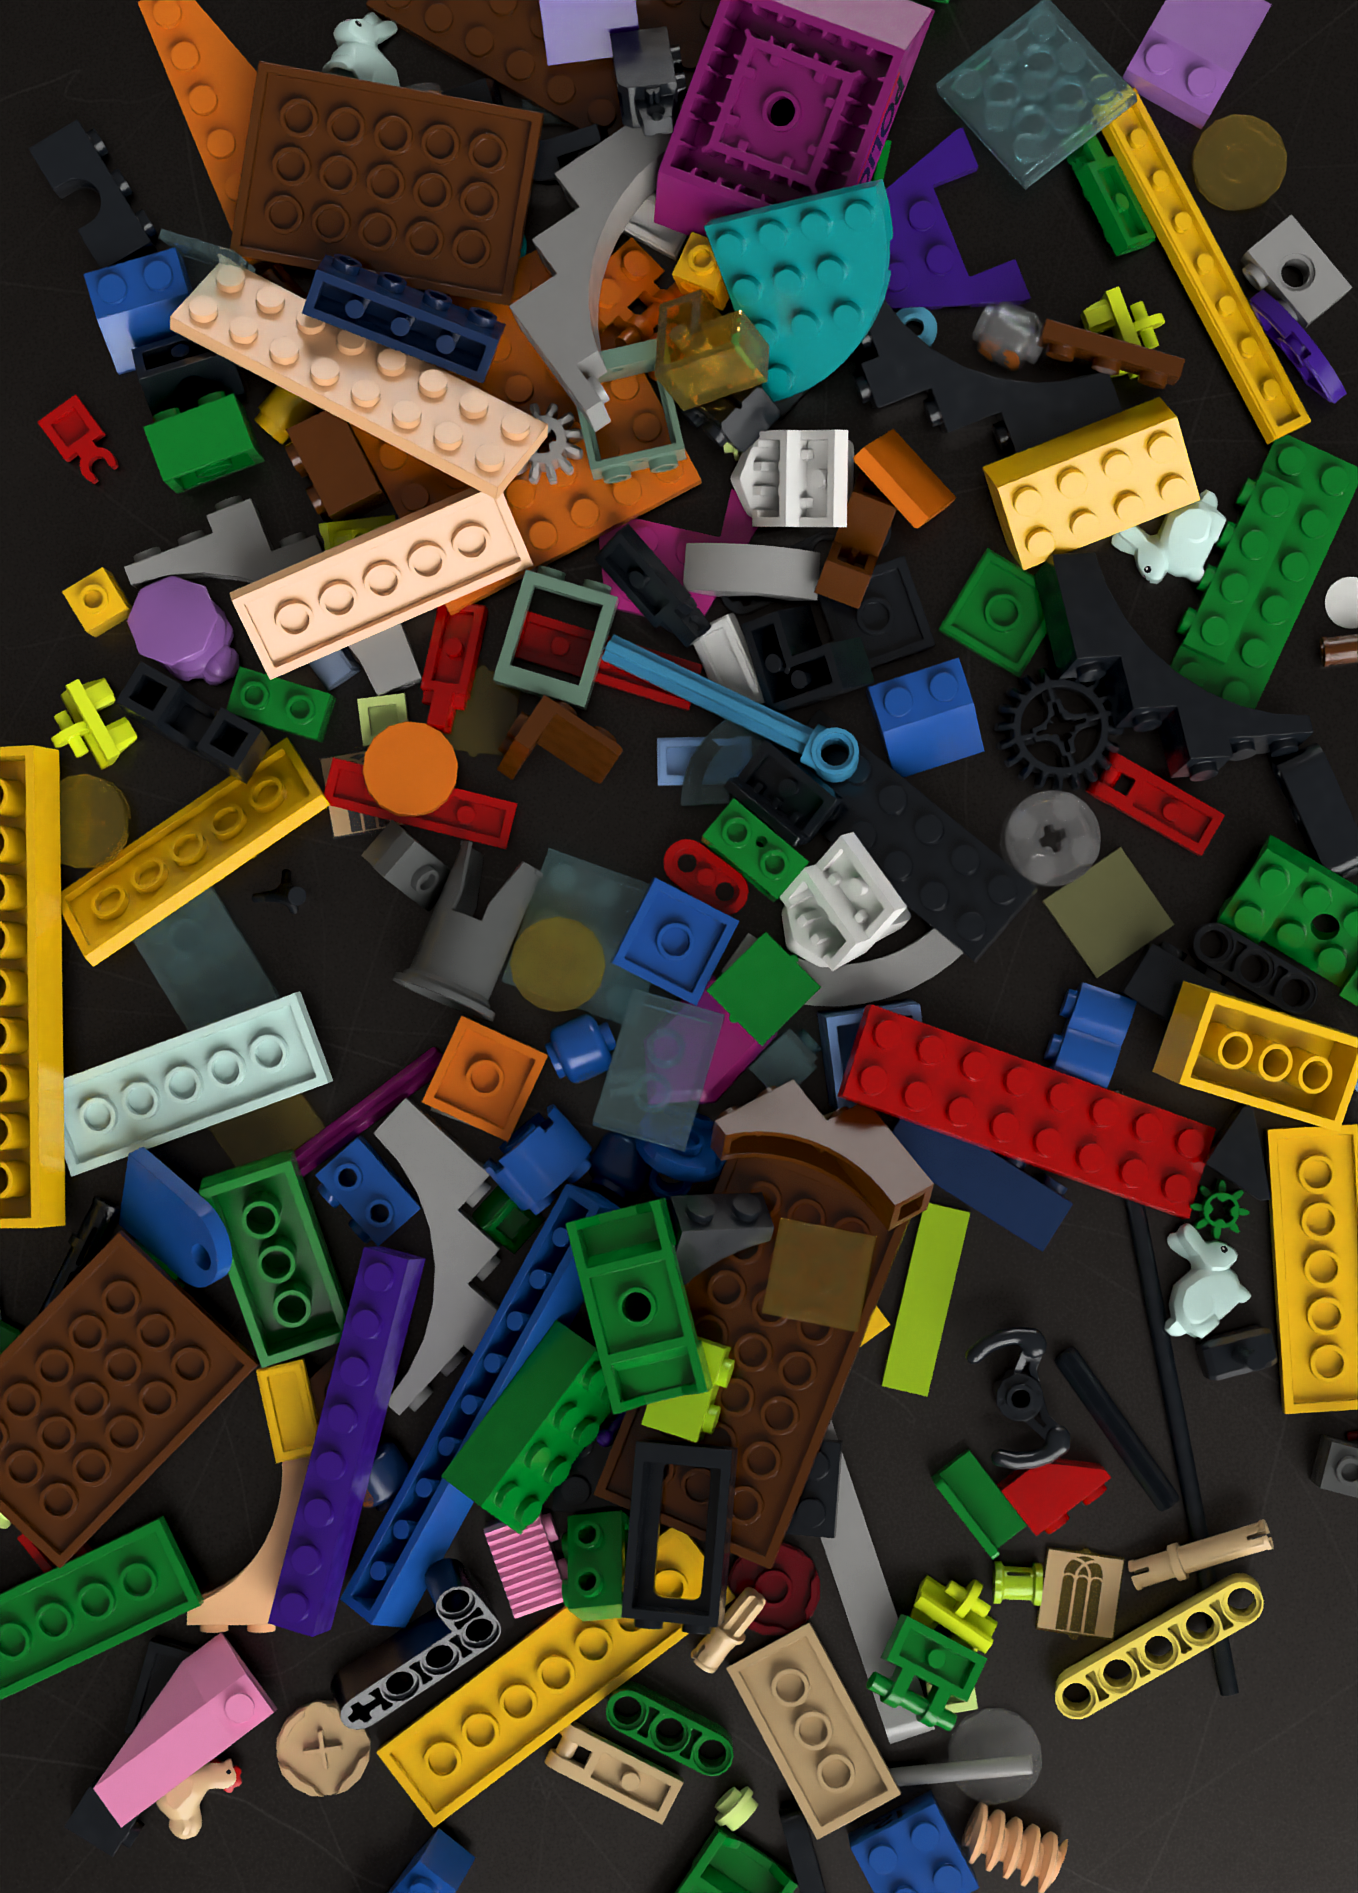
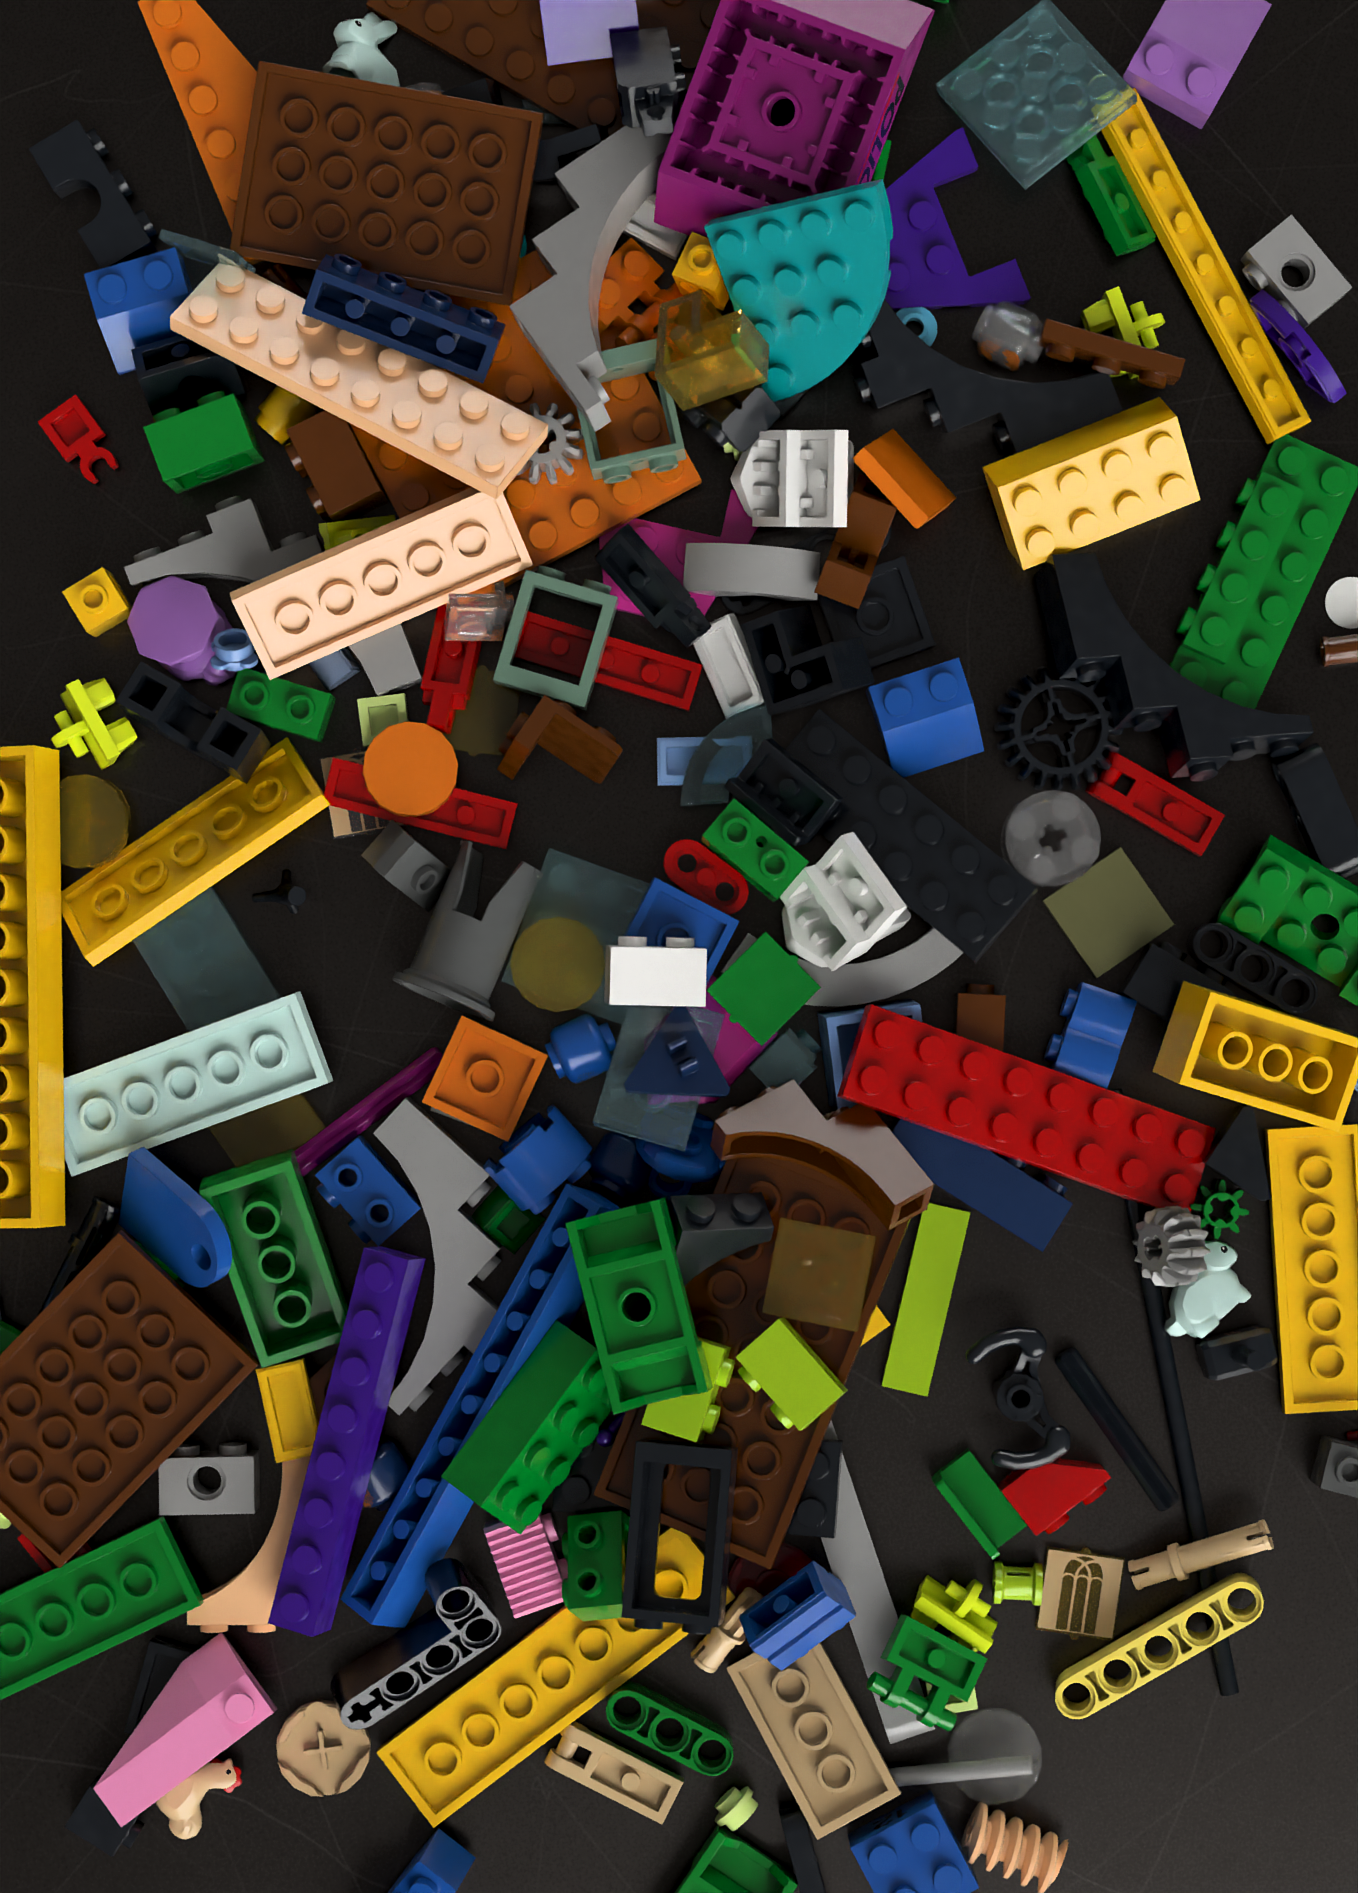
dark azure piece [602,634,859,783] -> none
green tile [938,548,1047,679] -> none
light aqua animal [1111,489,1226,584] -> none
clear yellow tile [1192,114,1287,211] -> none
none -> light grey brick [158,1442,260,1515]
none -> medium blue plate [210,628,258,671]
none -> clear bracket [444,579,514,641]
none -> white brick [604,936,707,1007]
none -> dark blue piece [624,1006,730,1098]
none -> lime brick [736,1317,848,1431]
none -> blue brick [739,1560,856,1671]
none -> reddish brown brick [953,984,1006,1051]
none -> light grey gear [1132,1206,1211,1287]

